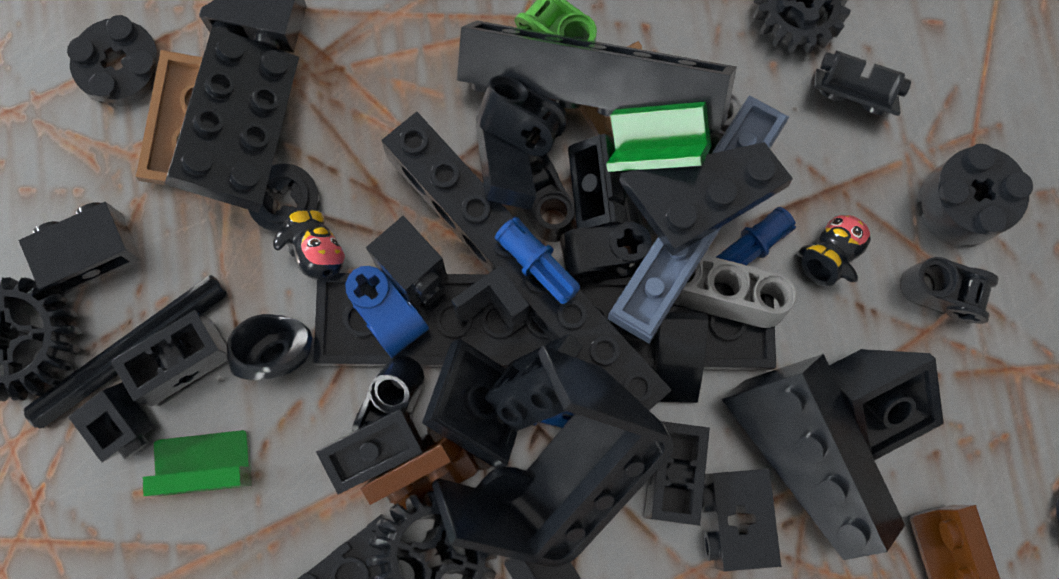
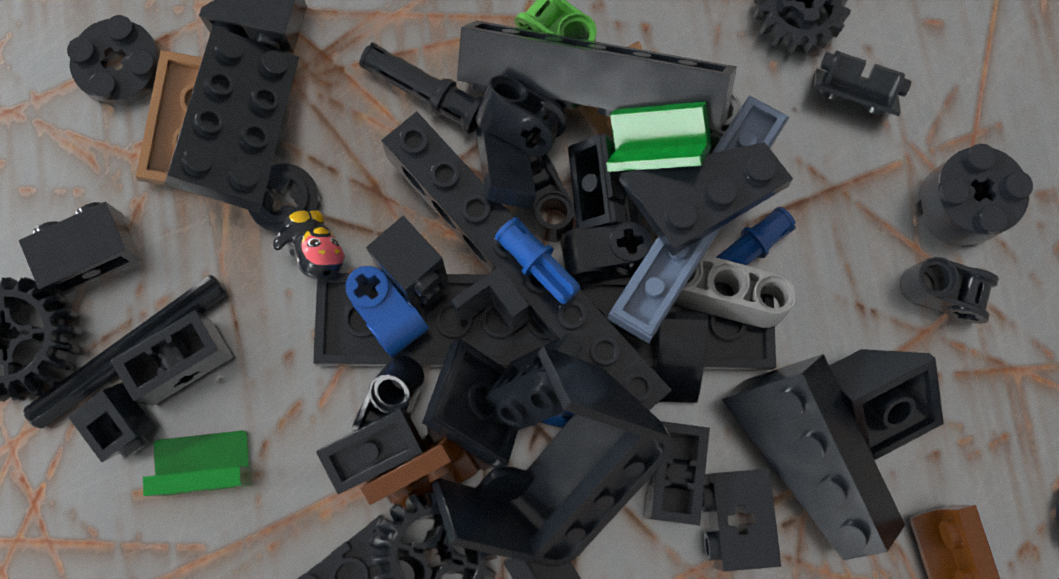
black hat [226,314,312,381] -> none
black animal [798,215,871,287] -> none
none -> black pin [359,42,483,134]

